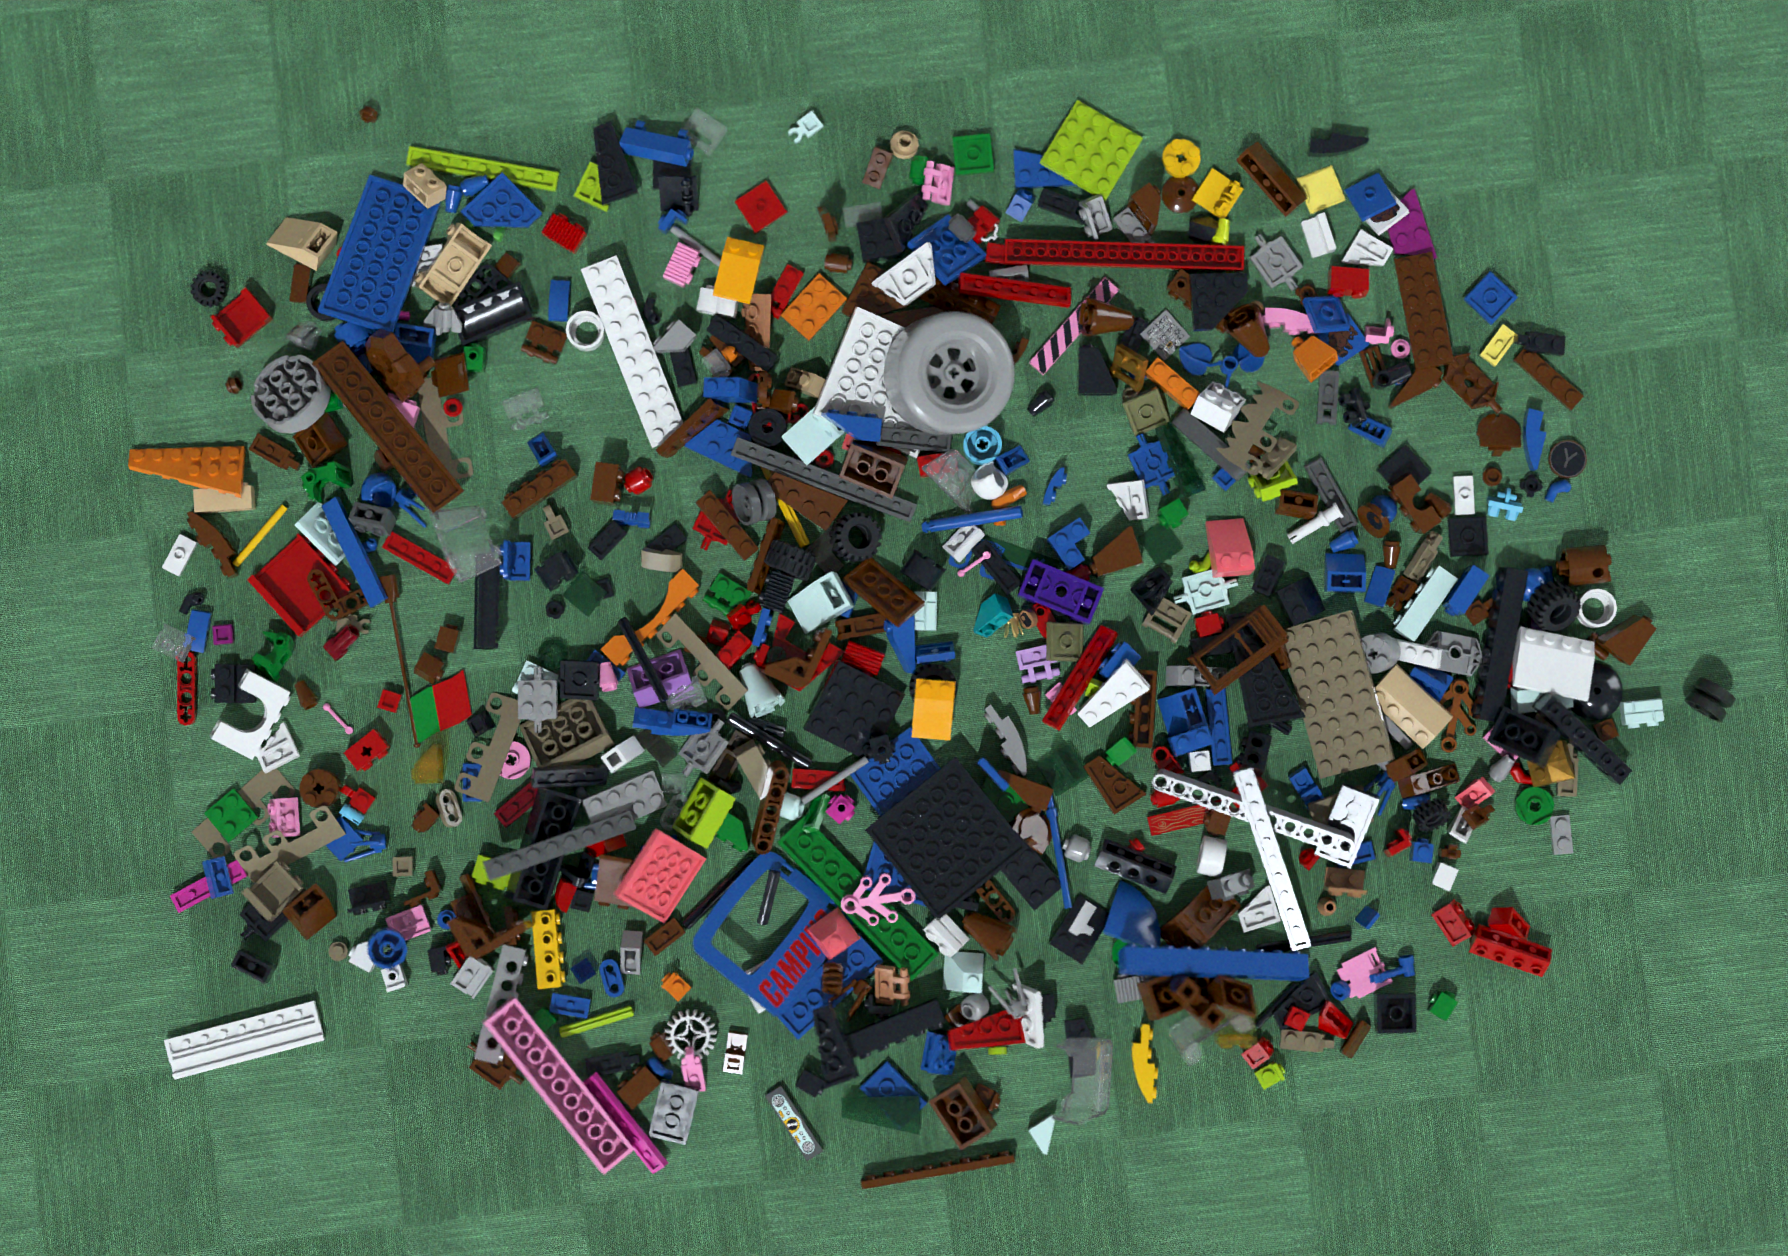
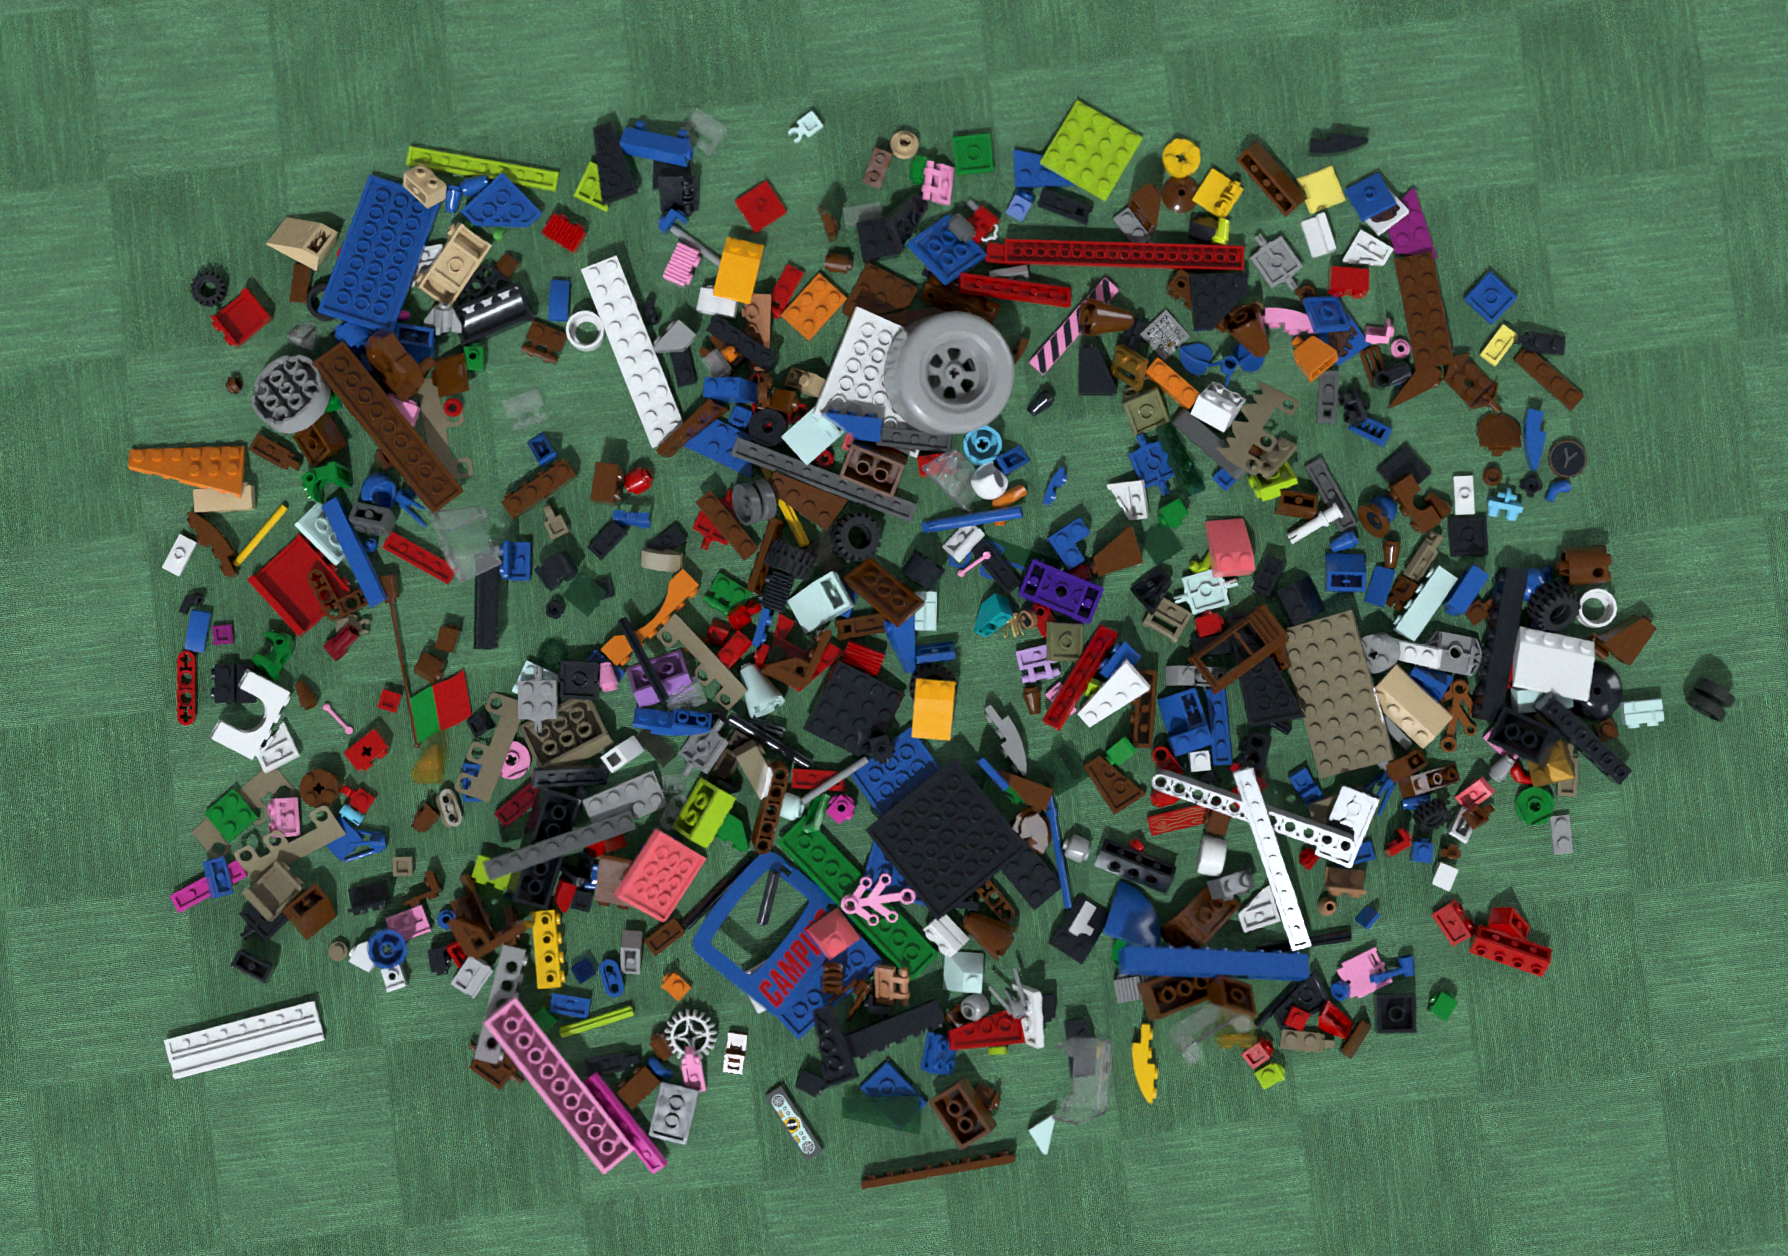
clear plate [152,623,196,663] -> none
reddish brown plate [359,106,378,123] -> none
white wing [872,242,936,306] -> none
light grey bracket [1079,194,1112,241] -> none
reddish brown arch [1165,974,1226,1030] -> none

